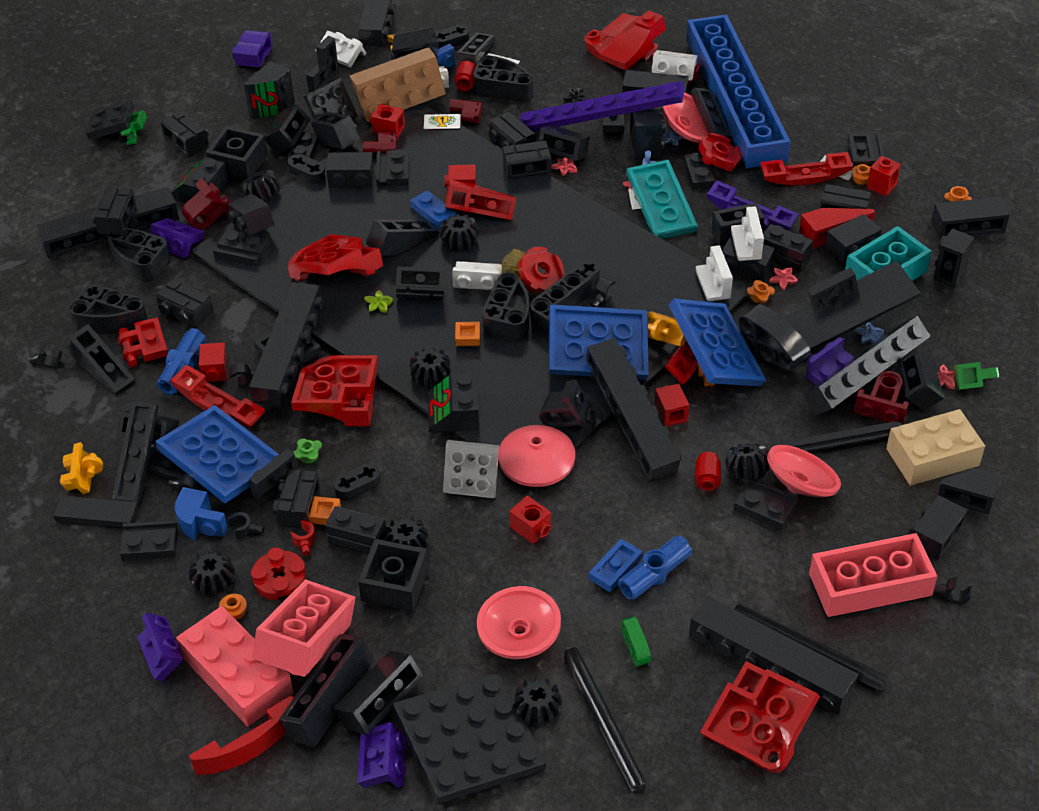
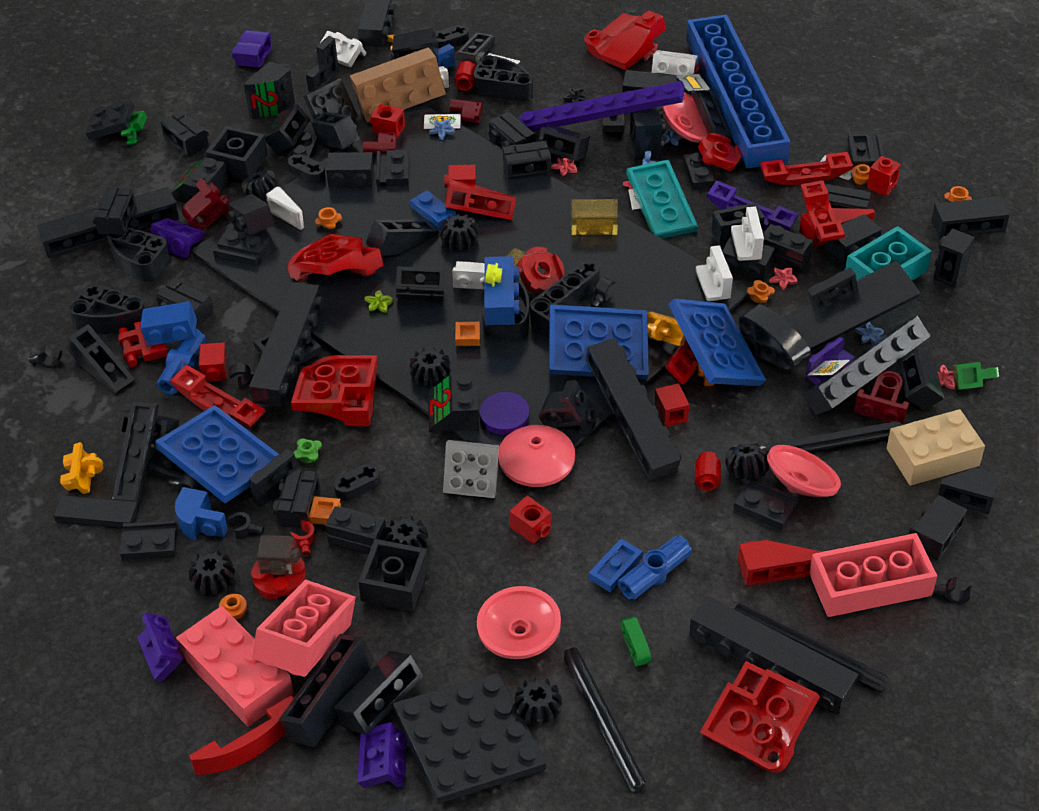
none -> blue piece [140,301,197,346]
none -> clear smoke brick [257,535,300,575]
none -> white slope [266,187,304,230]
none -> orange plate [315,207,342,229]
none -> medium blue plant [429,119,455,140]
none -> dark purple tile [479,392,530,435]
none -> blue brick [484,256,519,325]
none -> neon yellow plate [485,263,502,287]
none -> clear yellow piece [572,199,618,235]
none -> light grey sticker [676,74,710,91]
none -> red slope [738,540,821,586]
none -> red slope [801,180,845,242]
none -> white sticker [808,360,850,375]

